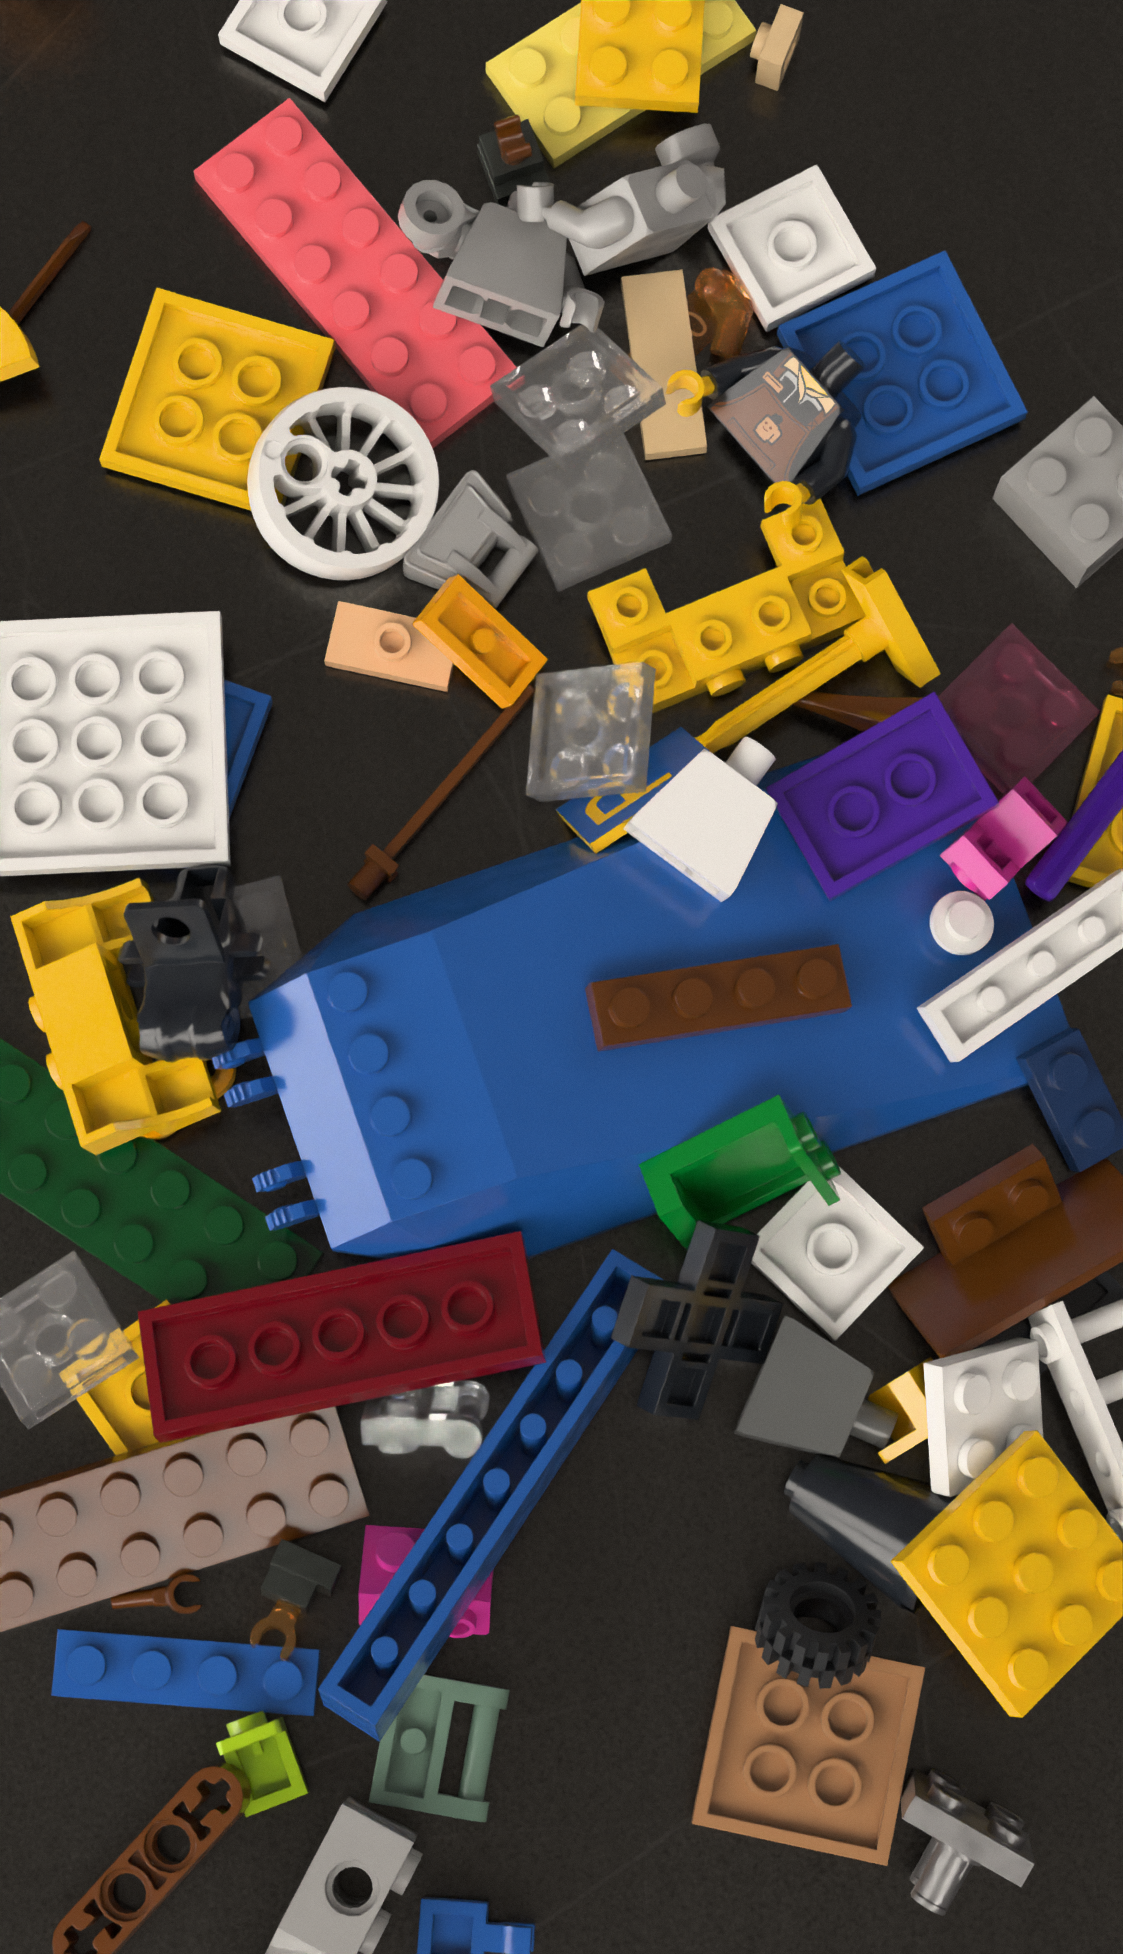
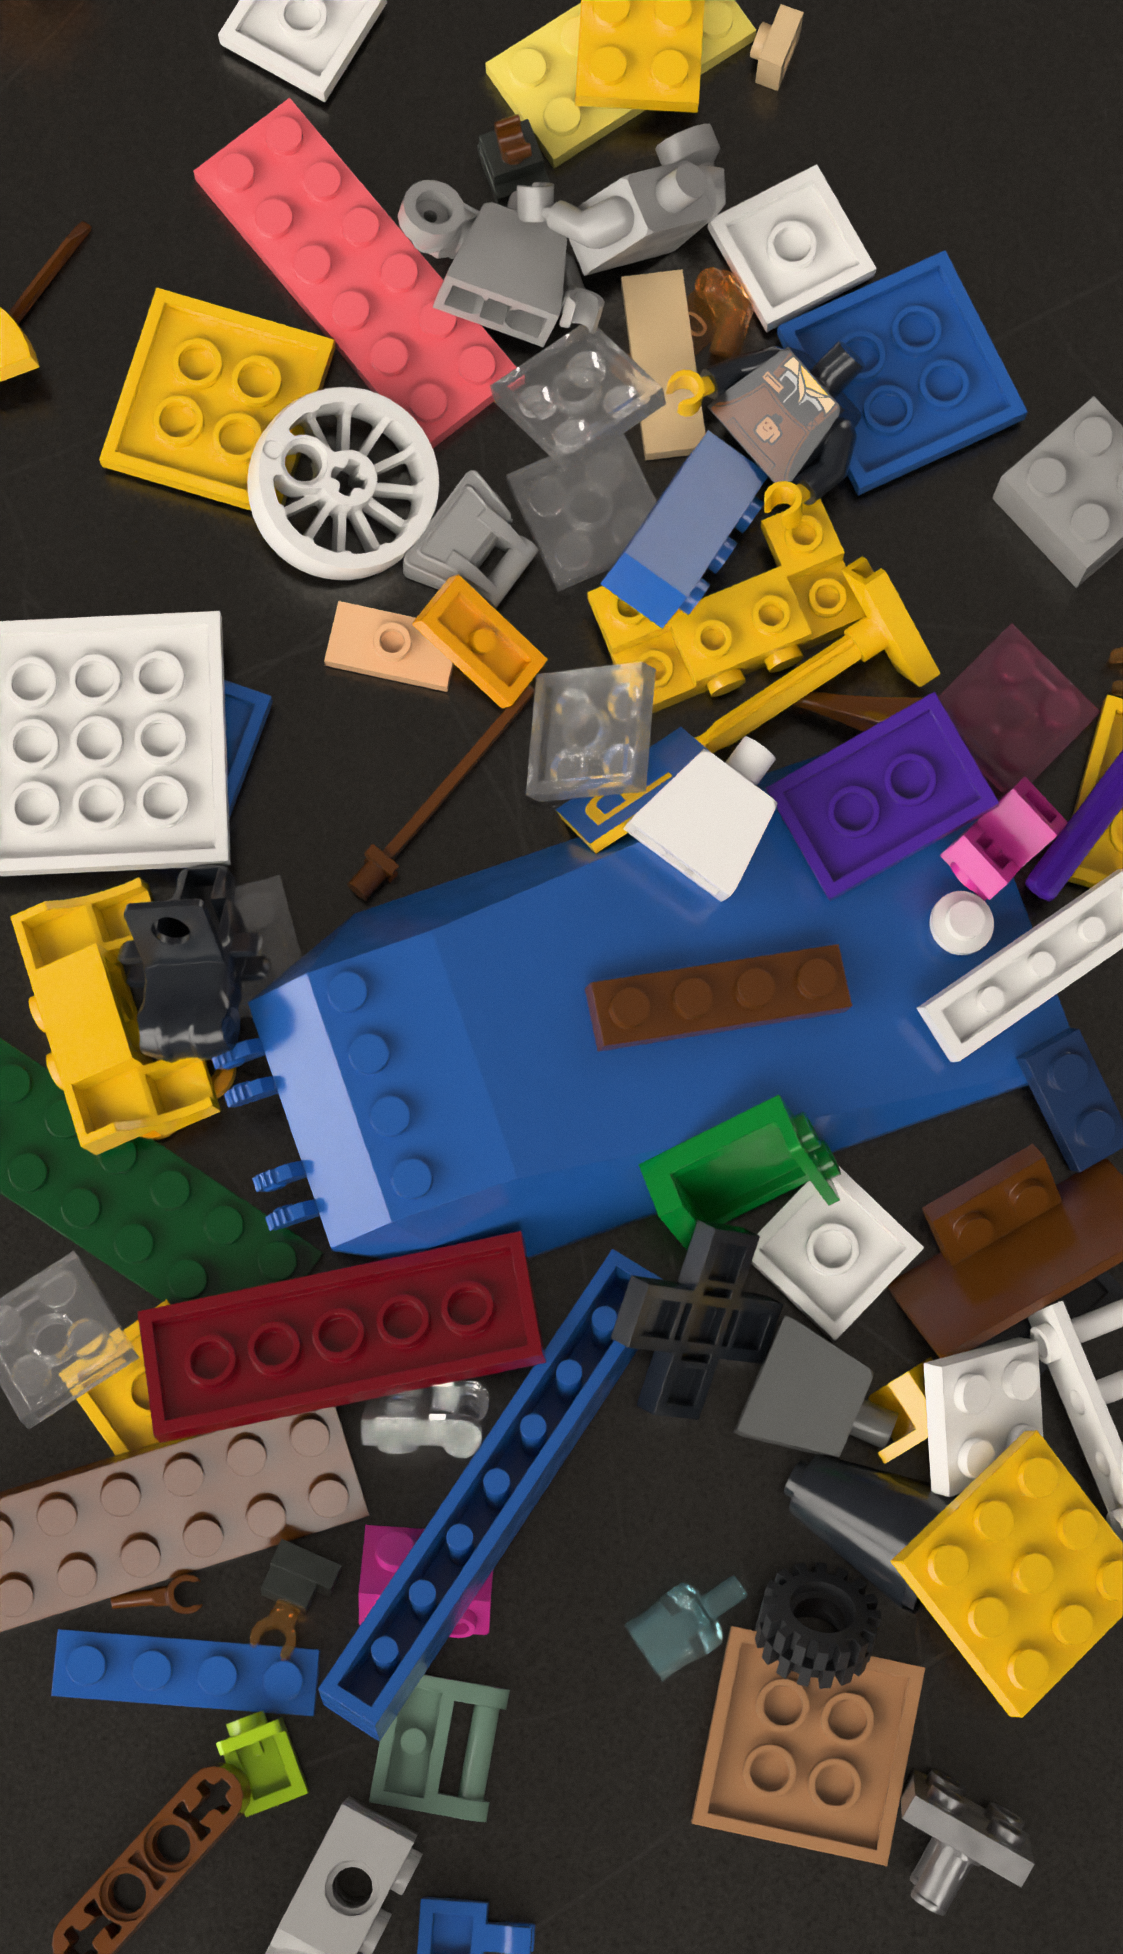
none -> brick [601,430,768,629]
none -> clear light blue piece [624,1575,748,1682]

